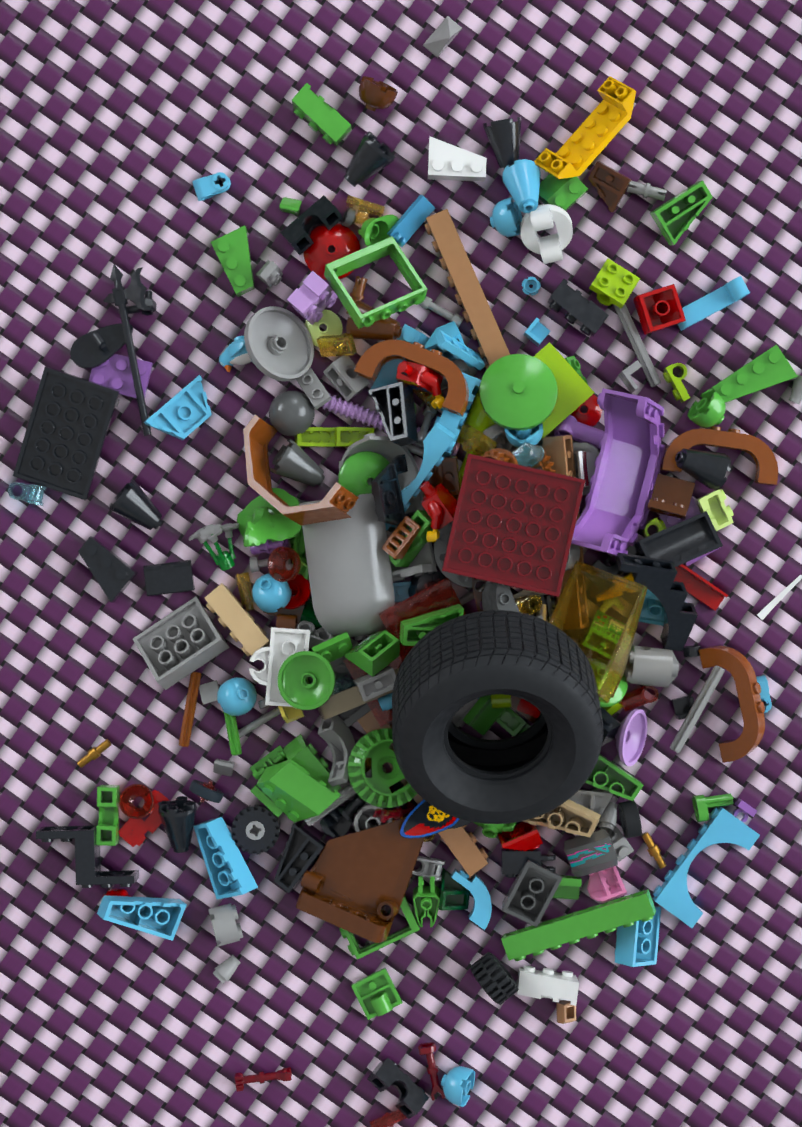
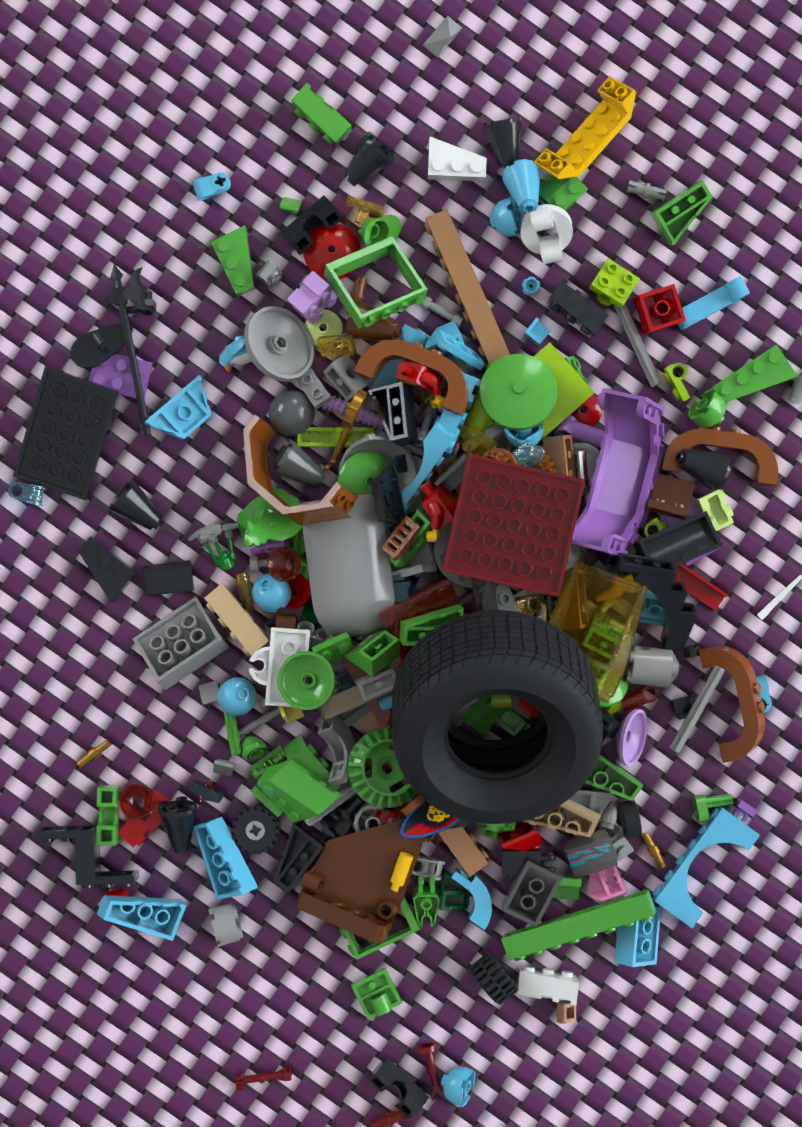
dark orange axle [179,671,201,747] -> none
light grey cone [213,955,241,984] -> none
dark grey tile [341,207,356,228] -> none
reddish brown cylinder [359,76,398,111] -> none
dark azure hinge [387,194,436,247] -> none
reddish brown wing [588,161,632,213] -> none
light grey panel [618,360,642,393] -> none
none -> bright green cone [241,736,267,761]
none -> pearl gold piece [323,389,367,471]
none -> yellow cylinder [390,852,413,892]
none -> dark orange piece [400,794,424,816]
none -> dark grey panel [434,453,467,492]

